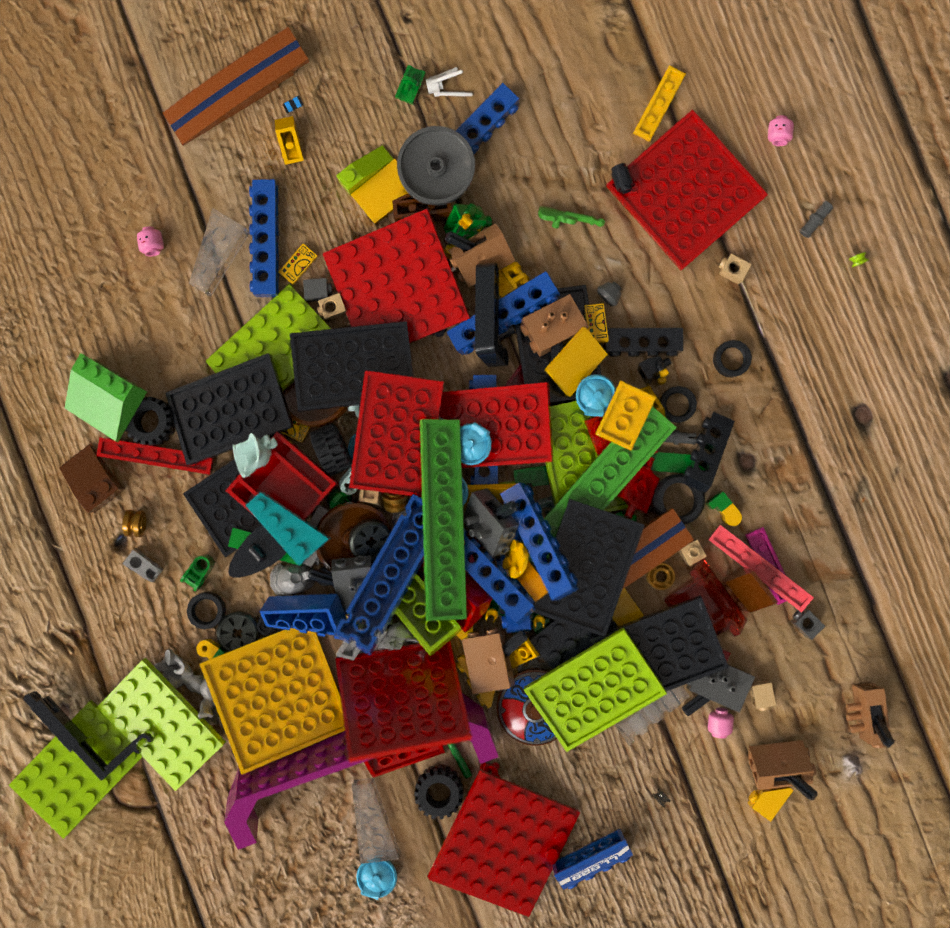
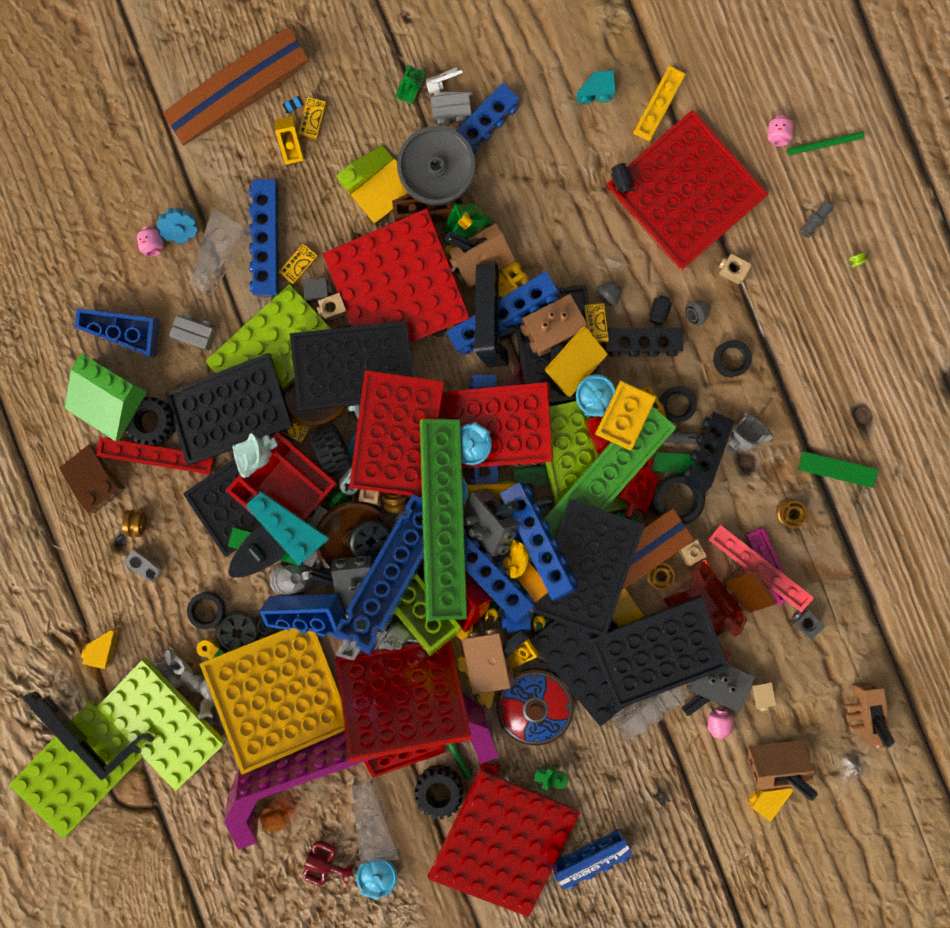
green piece [180,555,215,592] -> none
lime plate [524,627,667,752] -> none
bright green piece [538,206,605,228] -> none
black piece [637,356,671,386] -> none
leg [705,491,742,526] -> none
none -> blue wedge [75,308,160,357]
none -> yellow slope [81,628,120,669]
none -> dark azure plant [157,208,197,244]
none -> light grey brick [169,314,216,351]
none -> clear orange head [260,805,290,834]
none -> yellow tile [298,97,326,140]
none -> dark red piece [302,840,354,886]
none -> light grey brick [430,92,471,126]
none -> green hips [534,764,568,790]
none -> teal slope [575,70,615,104]
none -> black brick [648,295,672,325]
none -> dark grey cone [685,300,710,326]
none -> light grey helmet [727,412,774,454]
none -> pearl gold wheel [776,499,808,528]
none -> green piece [787,131,864,156]
none -> green tile [797,452,878,488]

